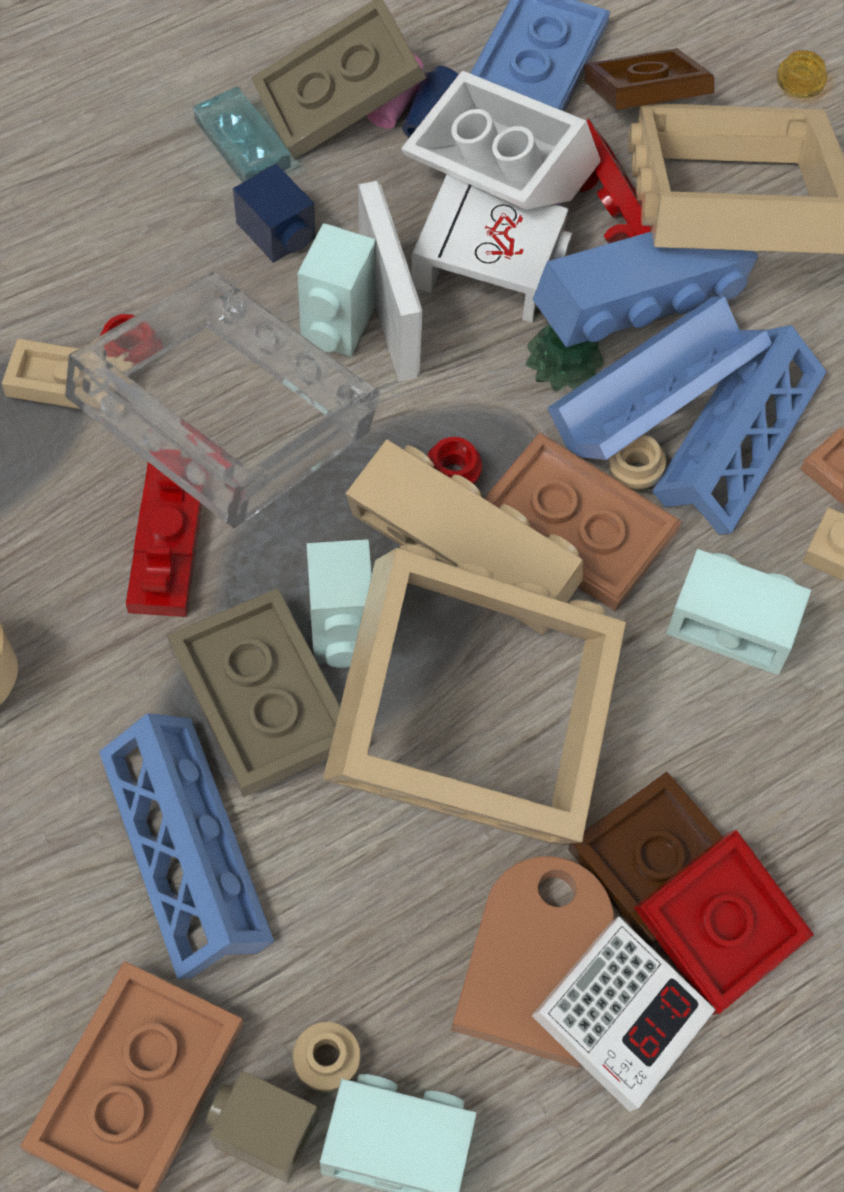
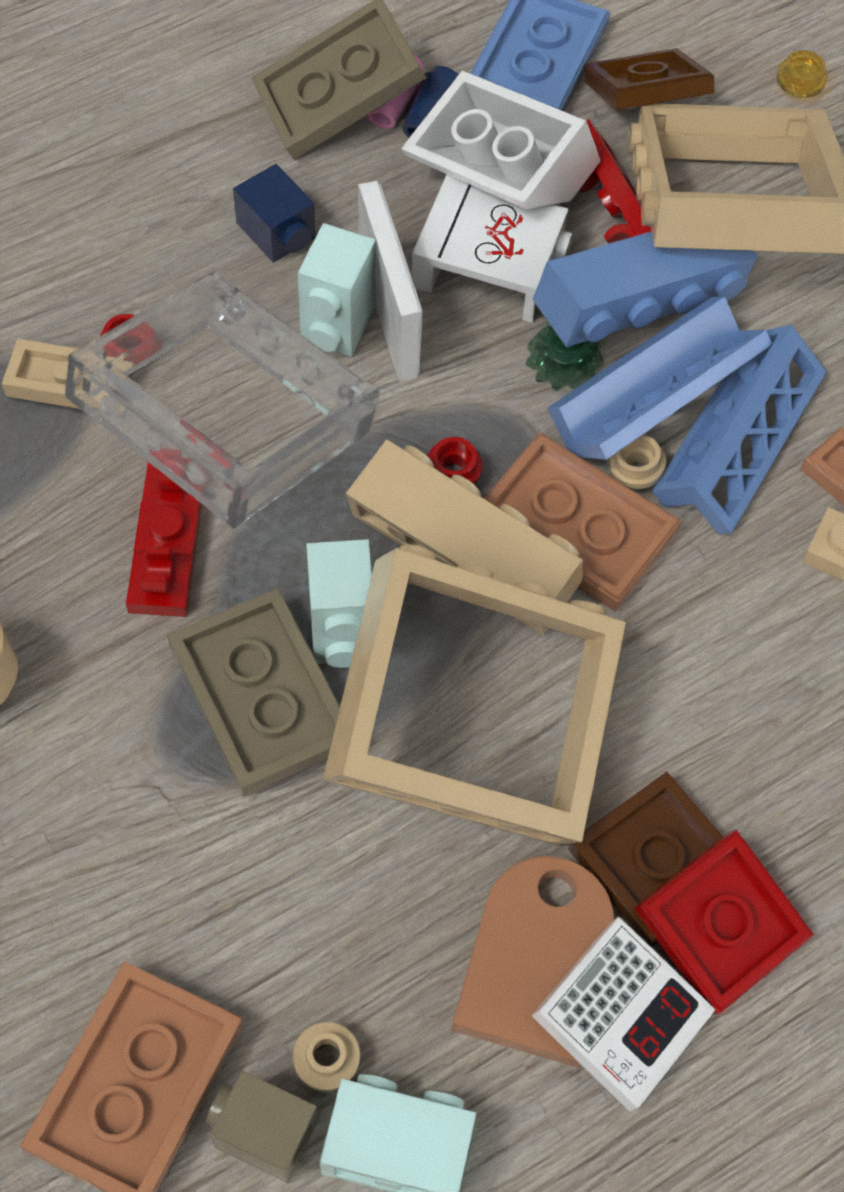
medium blue fence [99,713,274,979] -> none
clear light blue plate [193,86,291,182] -> none
light aqua brick [666,549,811,675] -> none

